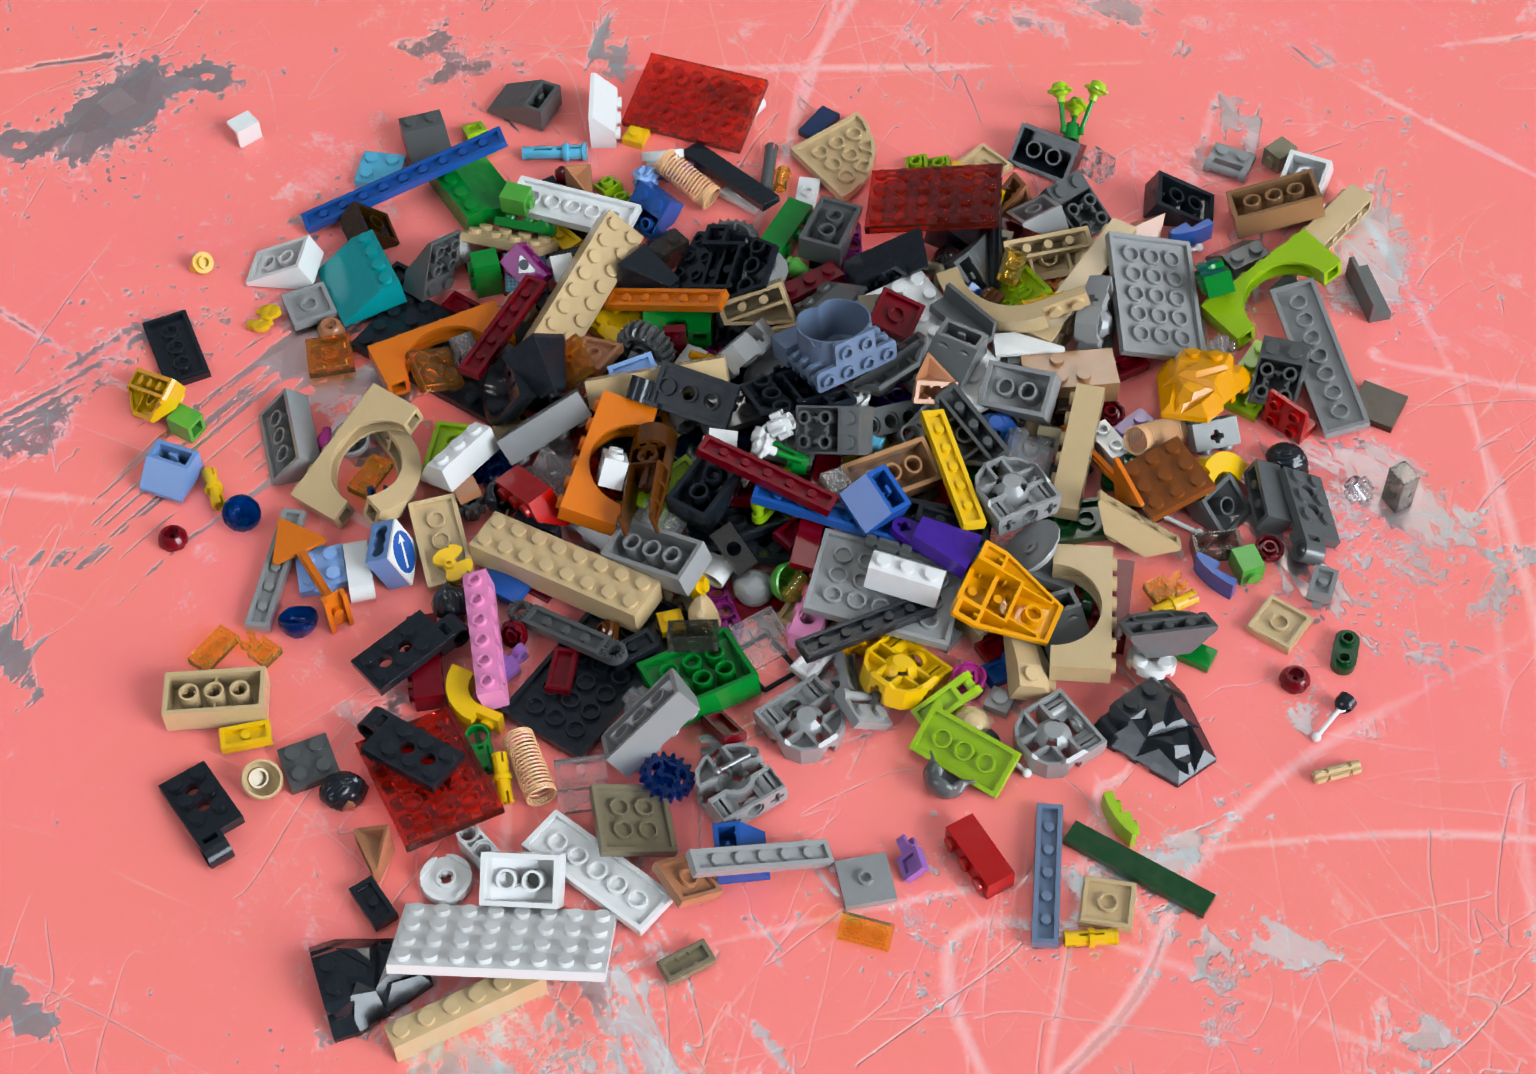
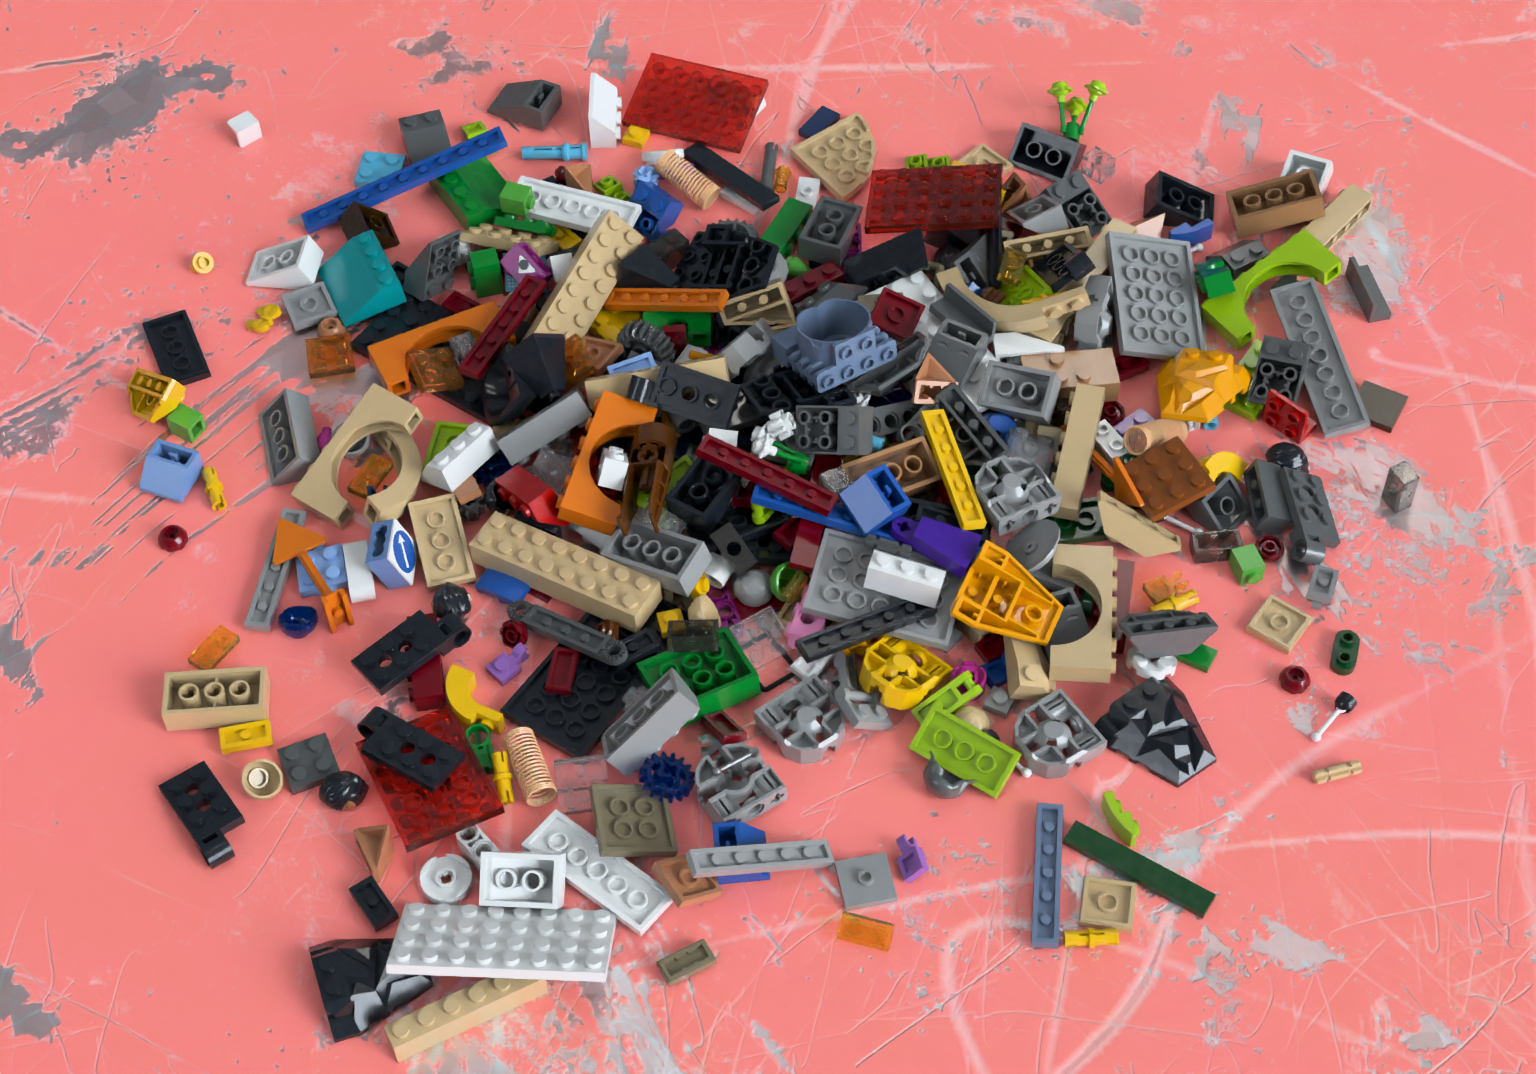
clear blue piece [221,494,261,532] -> none
clear yellow plate [237,630,283,668] -> none
yellow piece [433,544,473,584] -> none
bright pink brick [462,568,510,709] -> none
red brick [944,813,1015,899] -> none
light grey brick [1186,414,1241,456] -> none
blue slope [1193,551,1237,600] -> none
light grey plate [1203,142,1257,183] -> none
clear gear [1207,335,1236,357] -> none
dark tan brick [1261,136,1298,174] -> none
clear gear [1343,475,1374,505] -> none
none -> black hinge [1031,241,1096,293]

